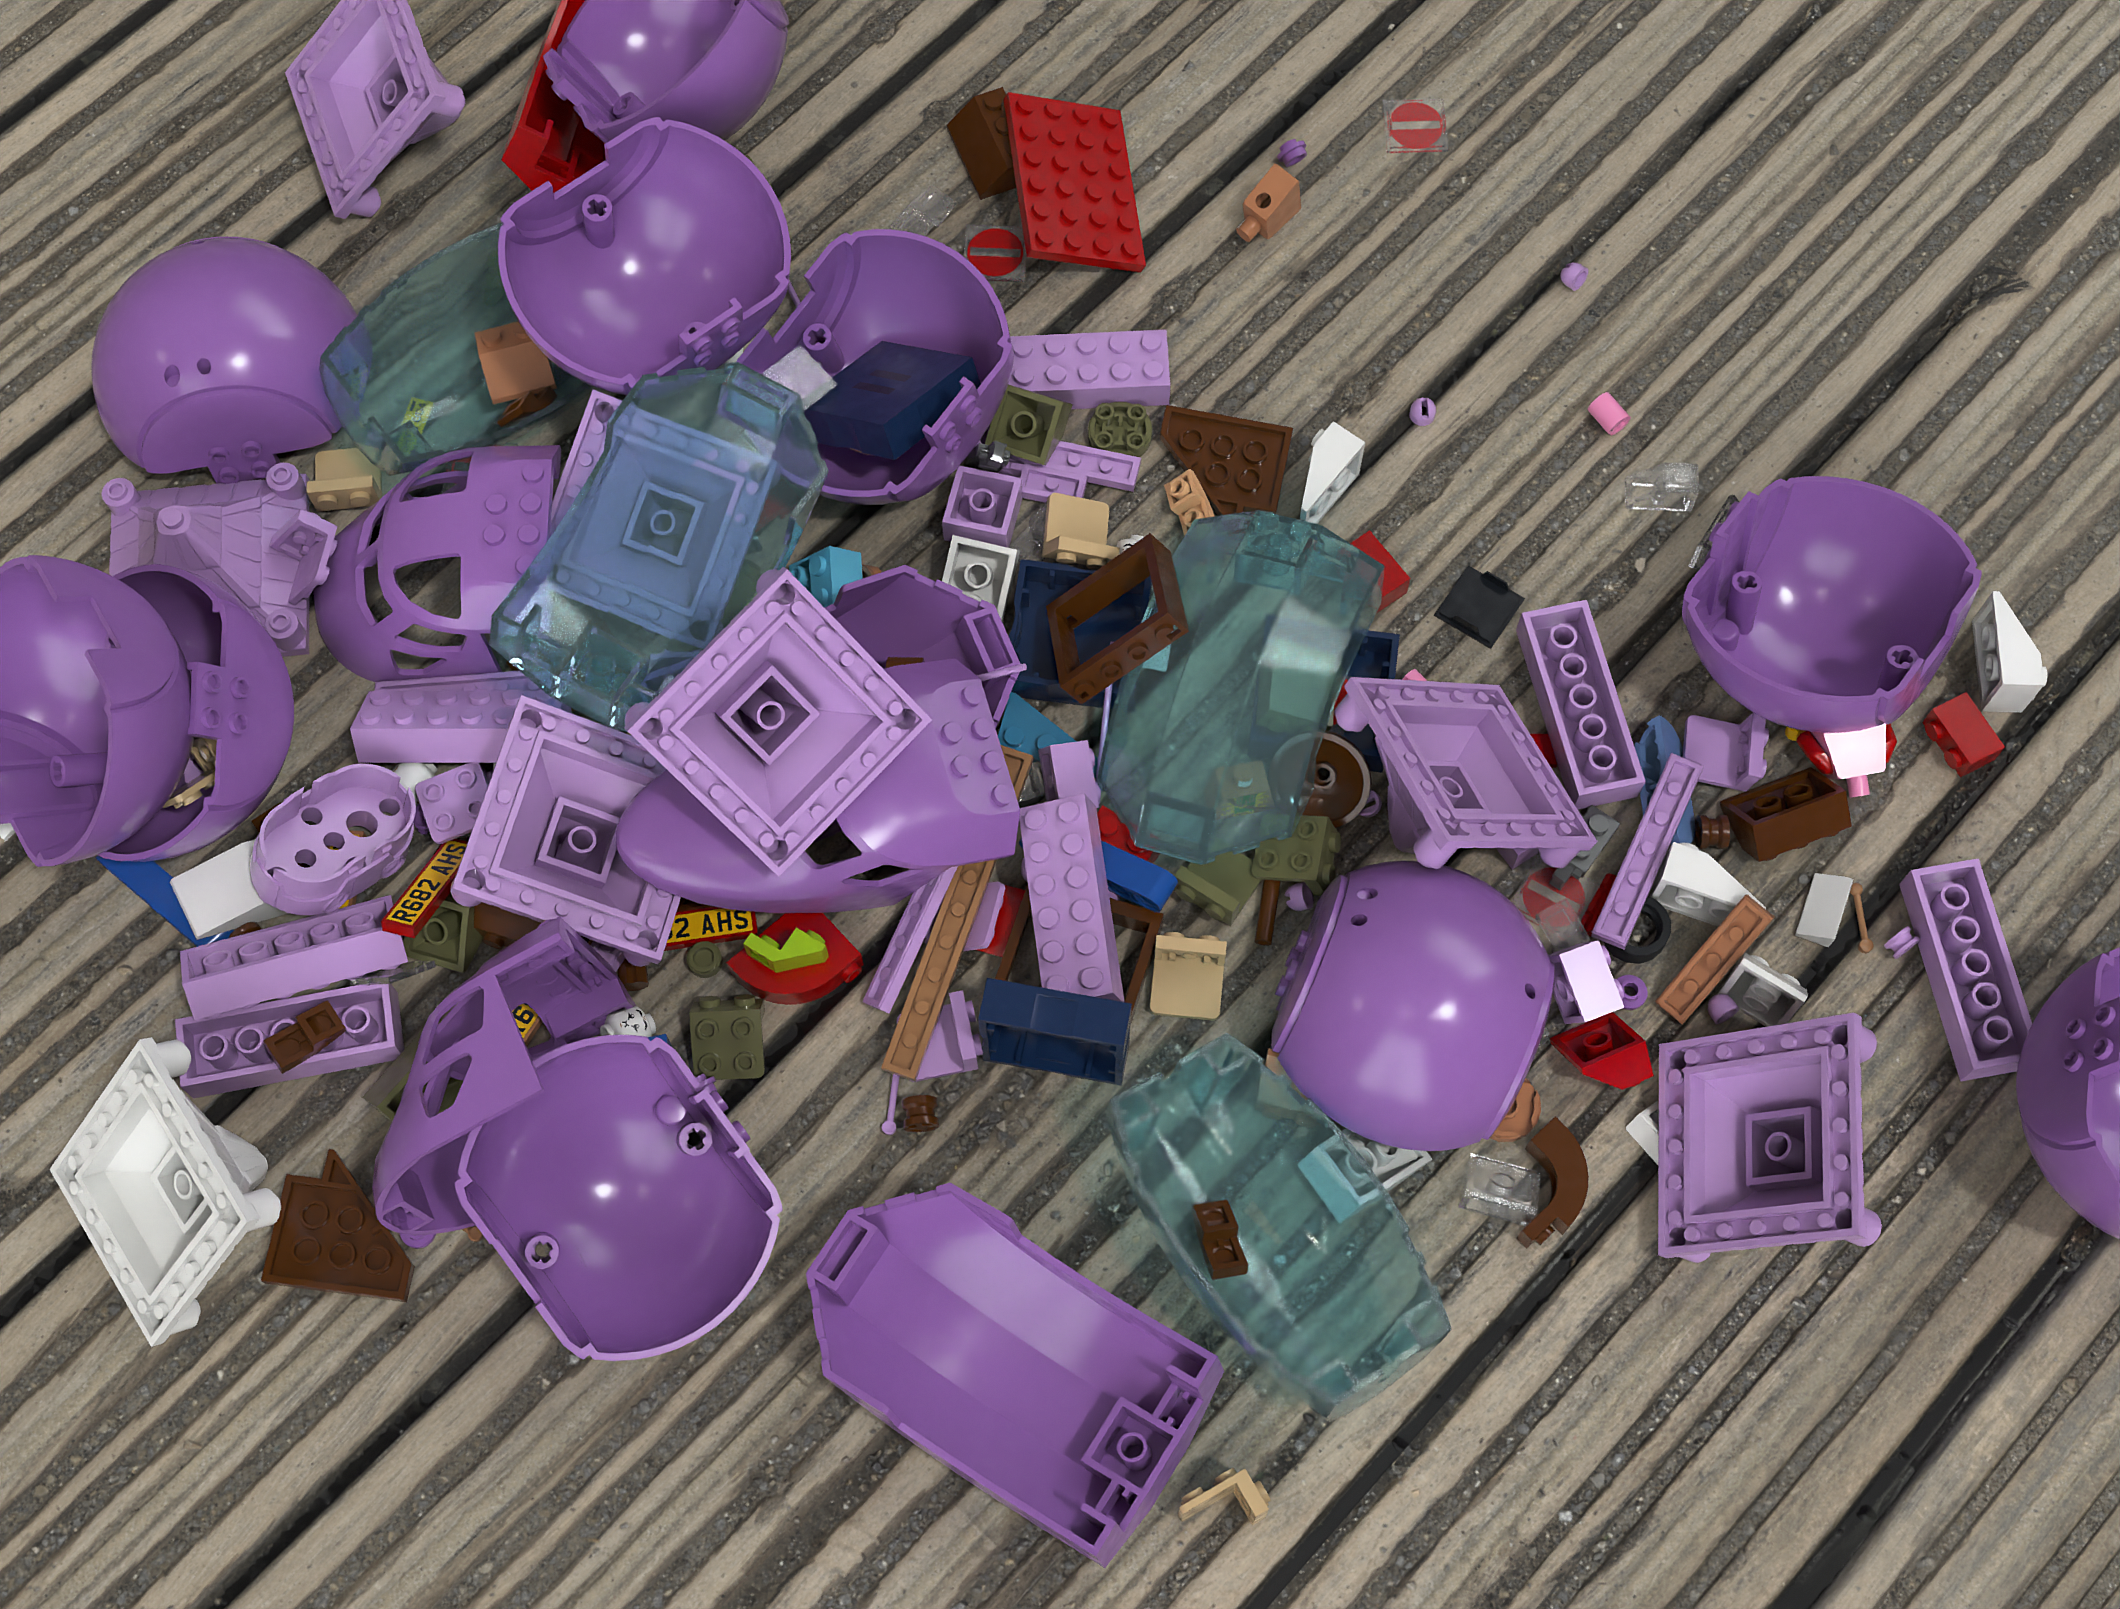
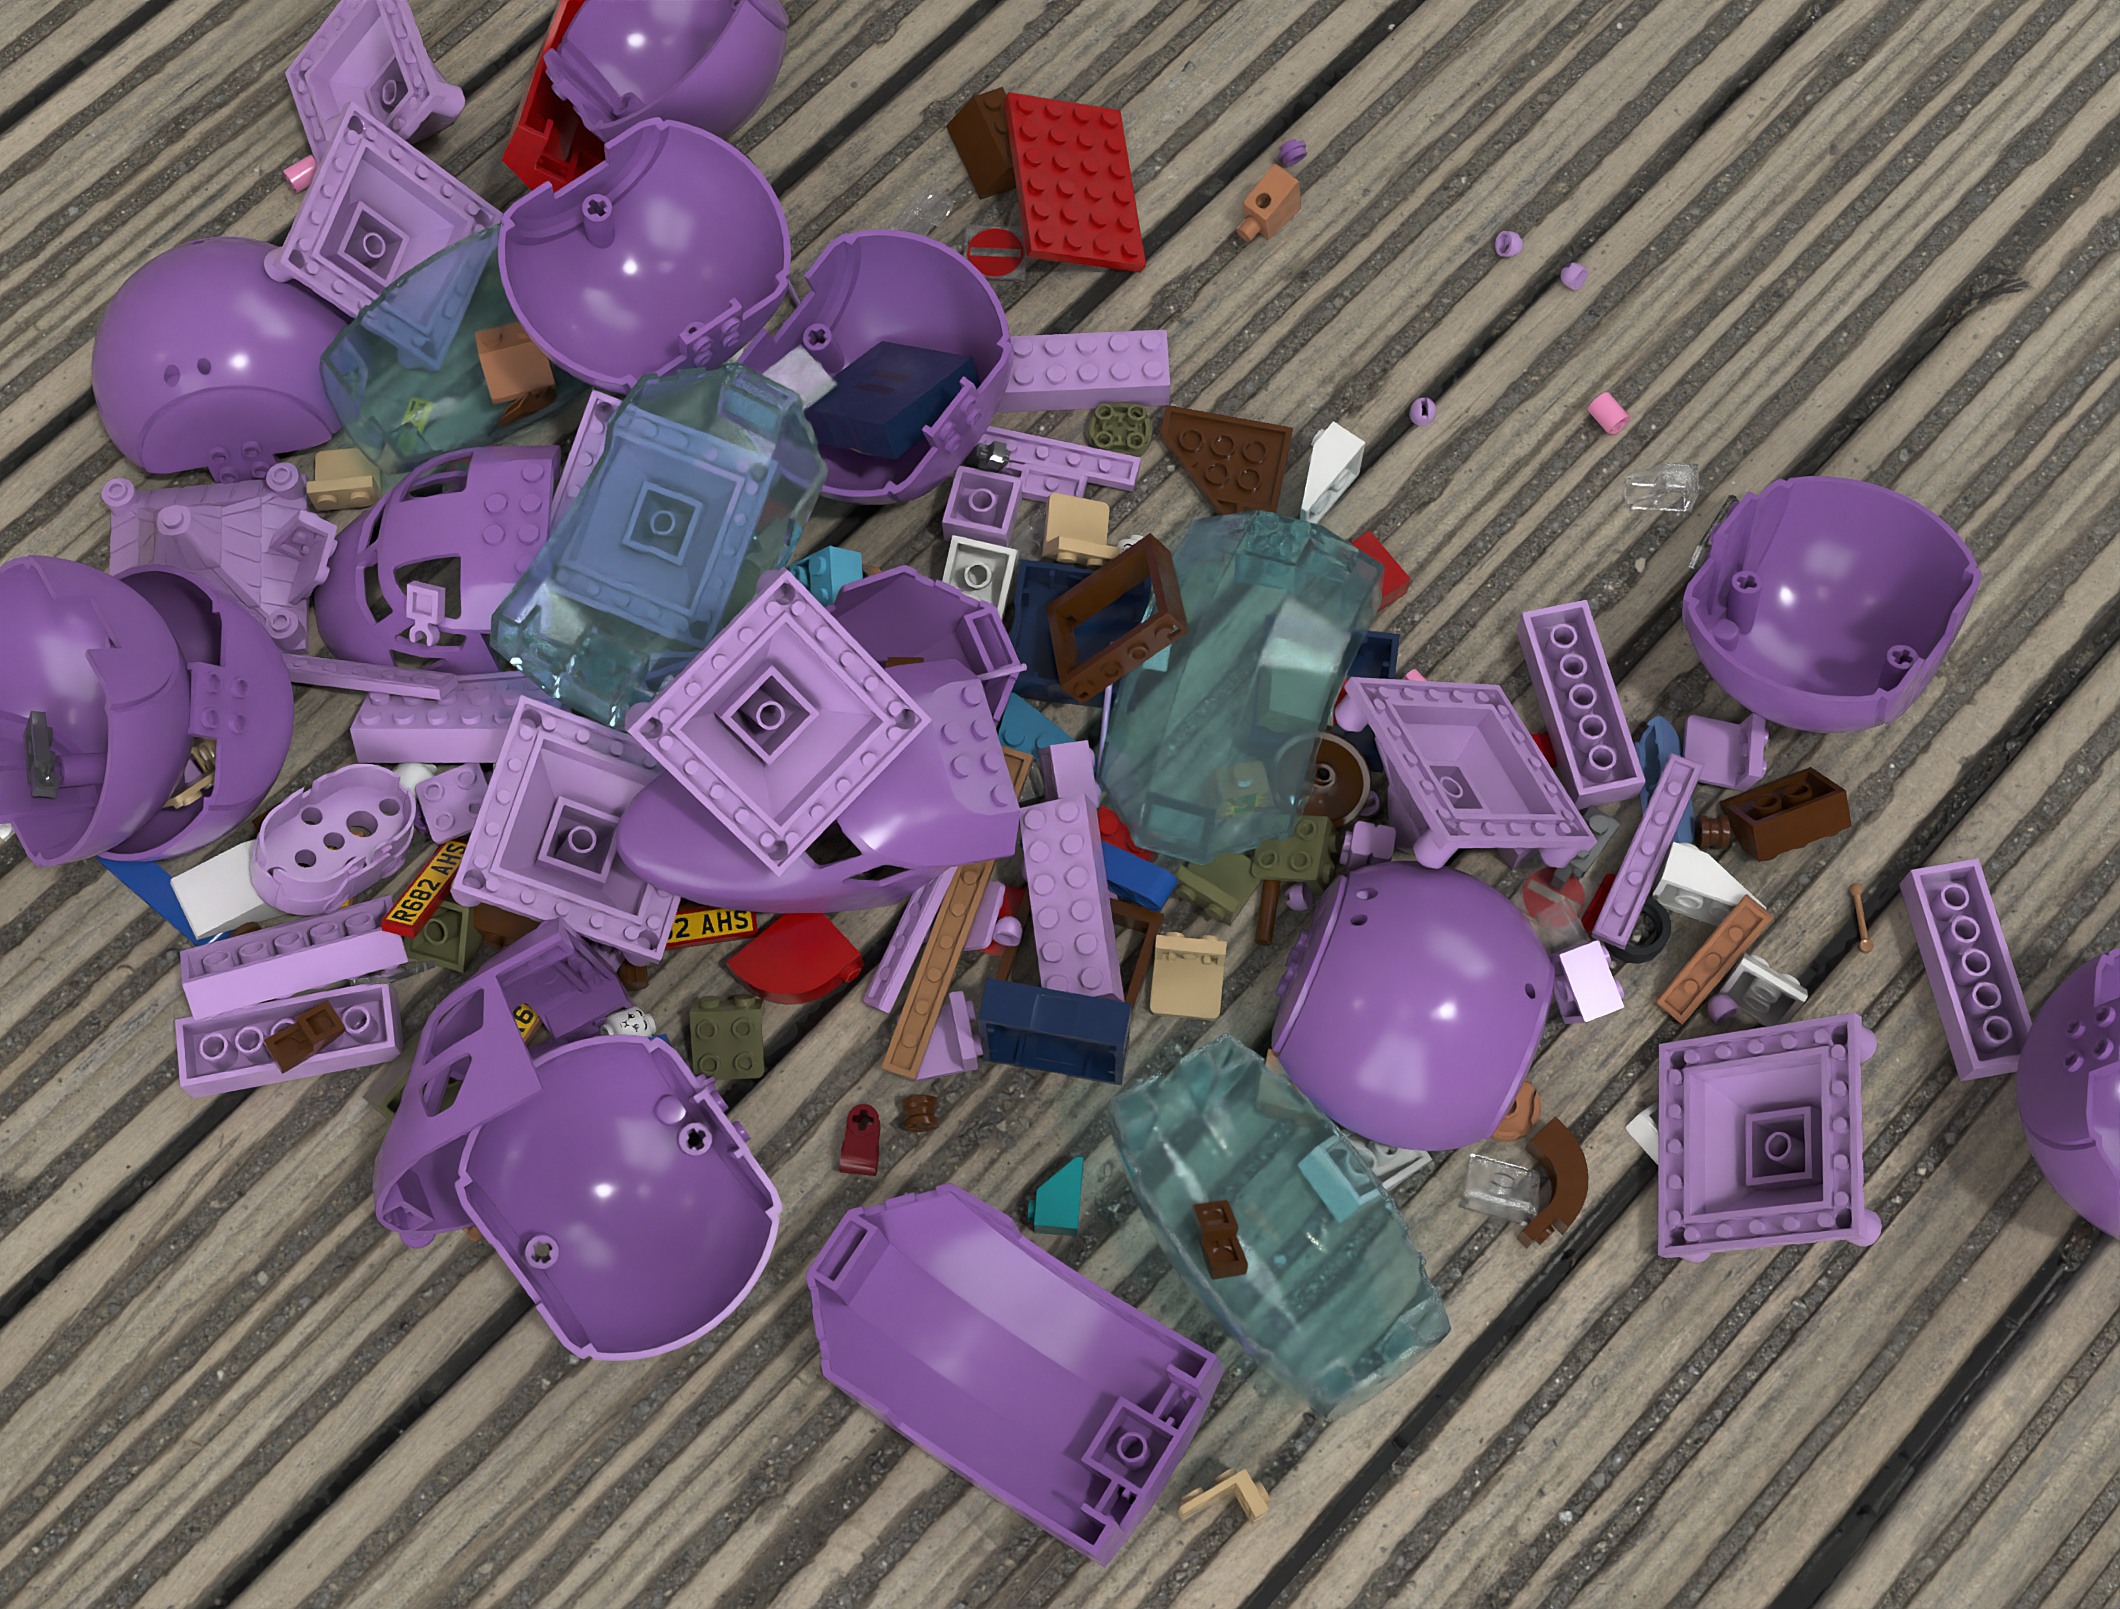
white piece [50,1037,281,1347] -> none
reddish brown wing [261,1149,415,1302] -> none
olive tile [687,941,723,978] -> none
lime slope [743,927,829,973] -> none
lavender hinge [882,1074,900,1135] -> none
olive slope [985,384,1073,465] -> none
light nougat slope [1164,469,1219,545] -> none
clear piece [1383,99,1449,153] -> none
black piece [1434,565,1525,649] -> none
red slope [1550,1012,1654,1090] -> none
medium lavender plate [1617,975,1648,1010] -> none
torso [1785,723,1897,797] -> none
white slope [1795,873,1853,947] -> none
lavender bush [1884,926,1921,959] -> none
red brick [1922,692,2005,777] -> none
white slope [1972,591,2047,713] -> none
none -> dark grey hinge [23,710,59,799]
none -> lavender piece [264,101,503,373]
none -> lavender tile [281,653,458,700]
none -> bright pink piece [282,155,318,194]
none -> lavender plate [406,581,445,646]
none -> dark red piece [840,1104,881,1176]
none -> lavender hinge [992,916,1022,946]
none -> teal slope [1028,1157,1083,1237]
none -> lavender brick [1339,821,1397,875]
none -> lavender hinge [1495,231,1523,257]

